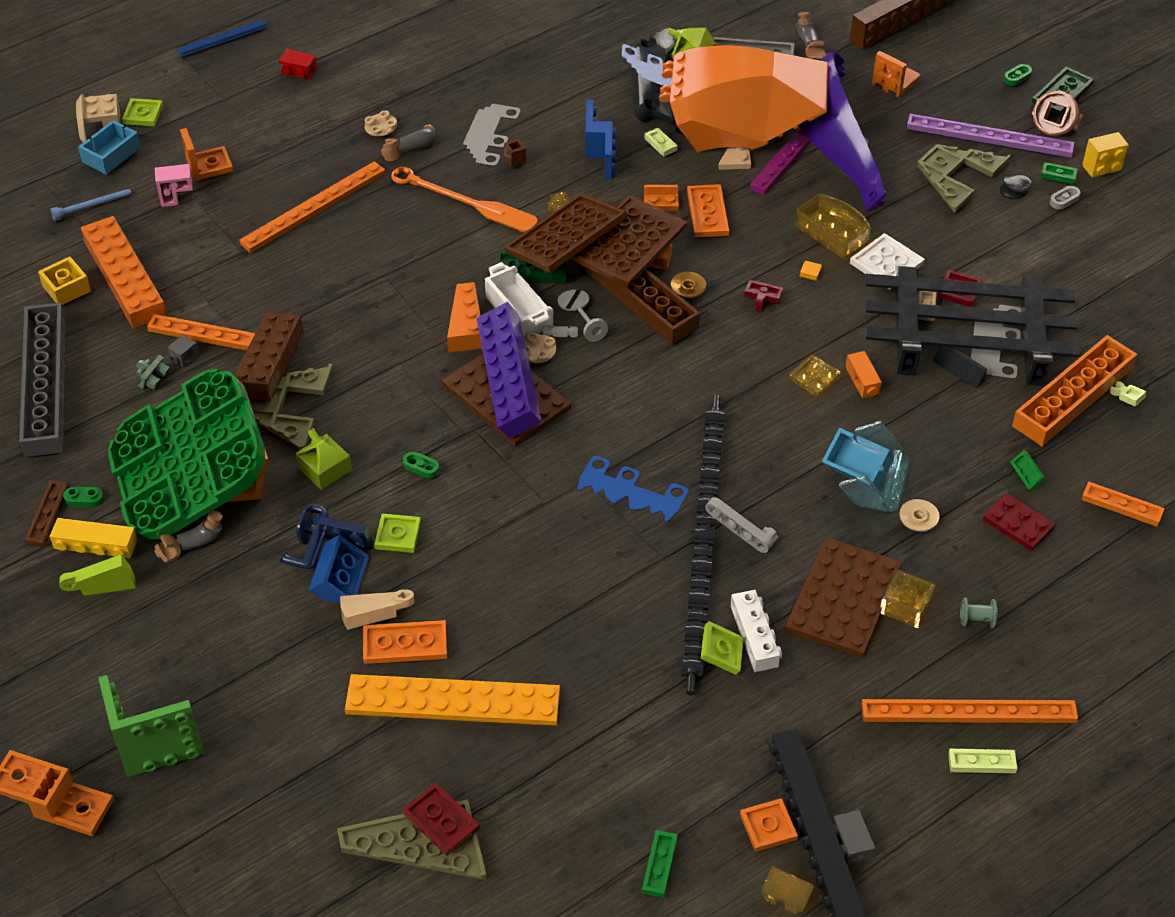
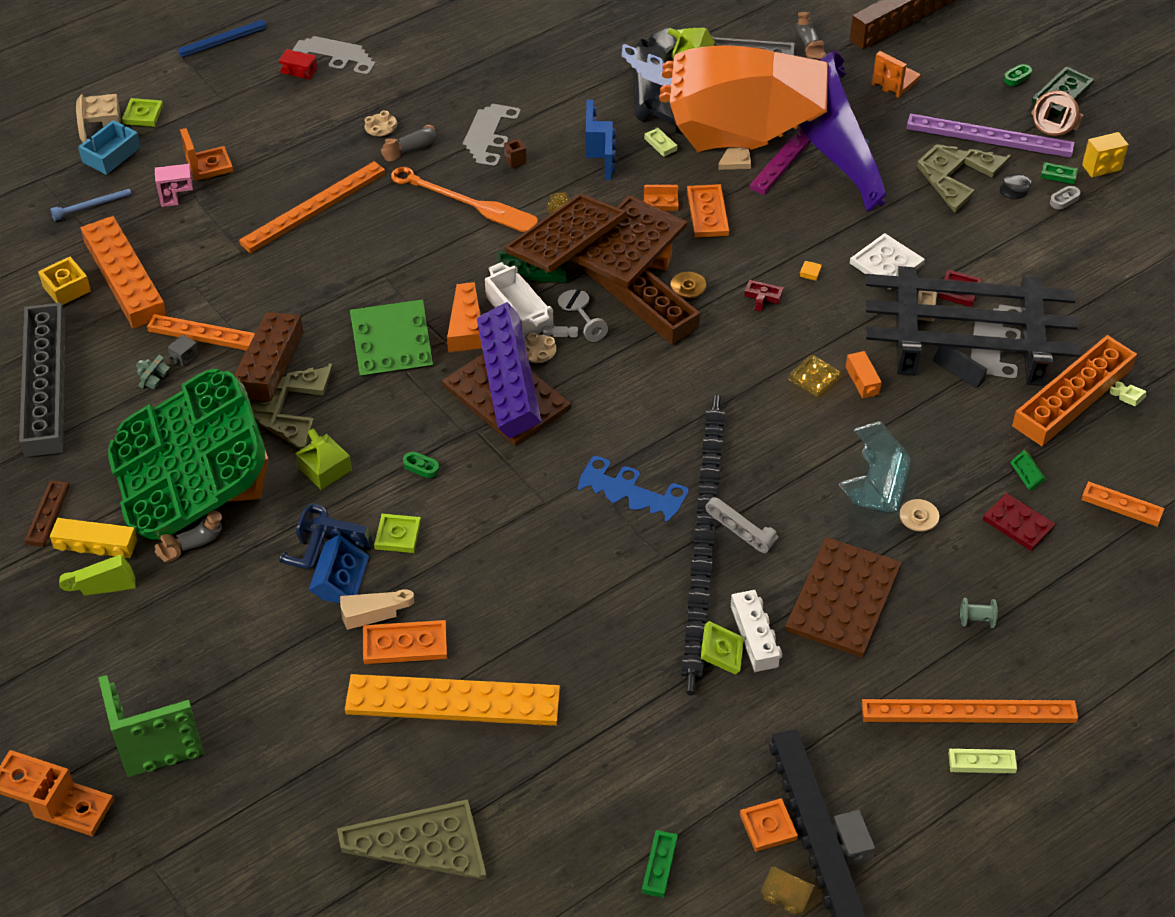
green plate [63,487,104,507] -> none
dark red plate [402,782,480,857] -> none
clear yellow piece [794,194,871,260] -> none
dark azure piece [822,428,895,491] -> none
clear yellow brick [880,570,936,628] -> none
none -> light grey piece [293,36,375,74]
none -> bright green bracket [350,300,433,376]

